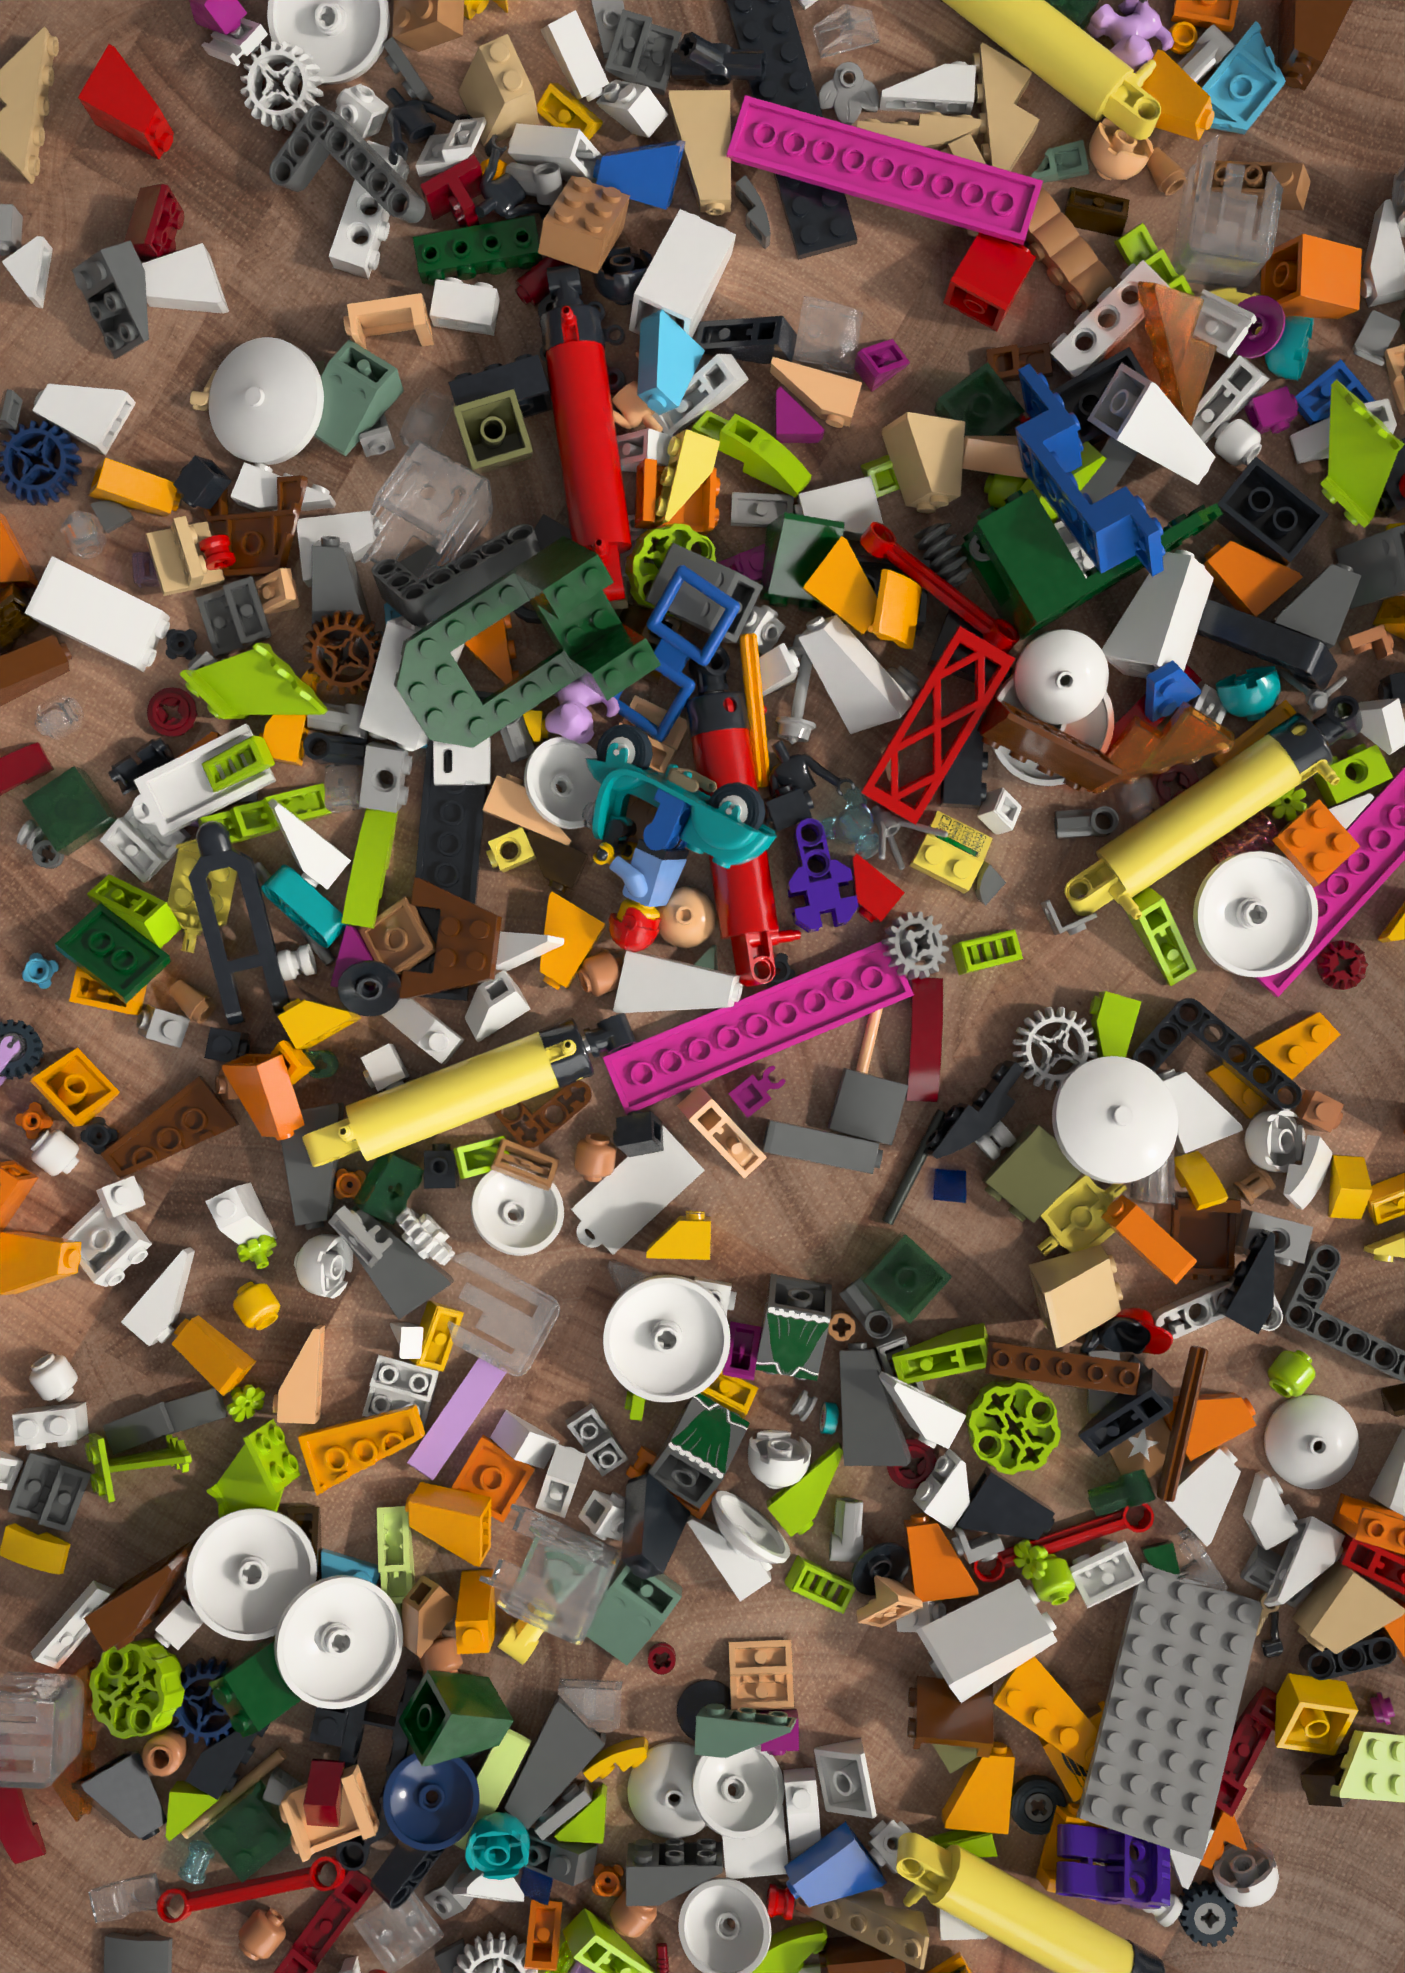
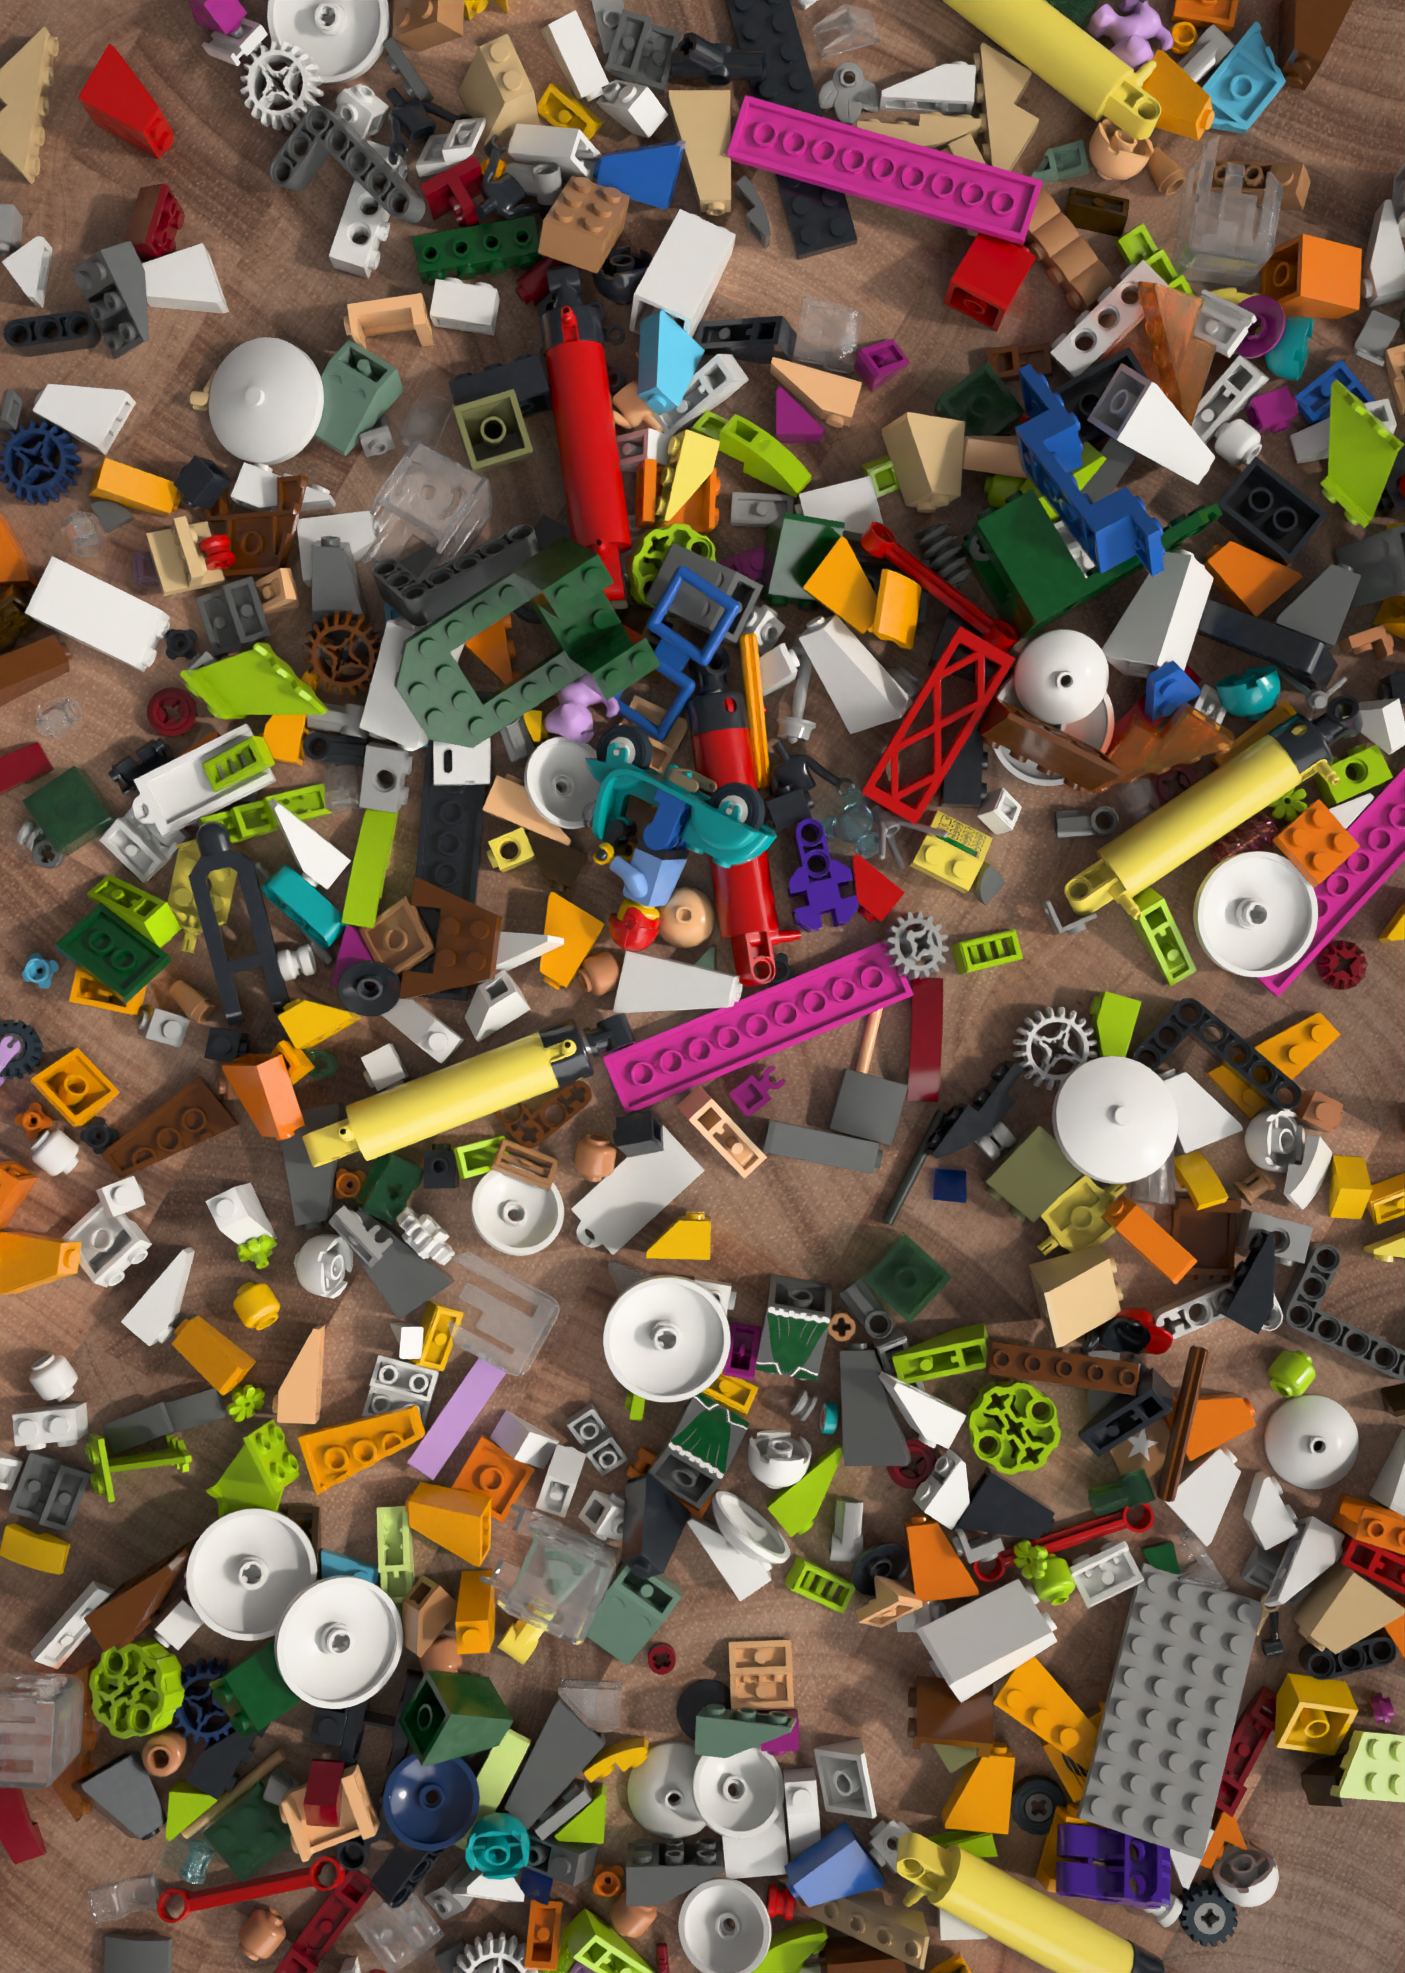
none -> black beam [3,311,101,357]

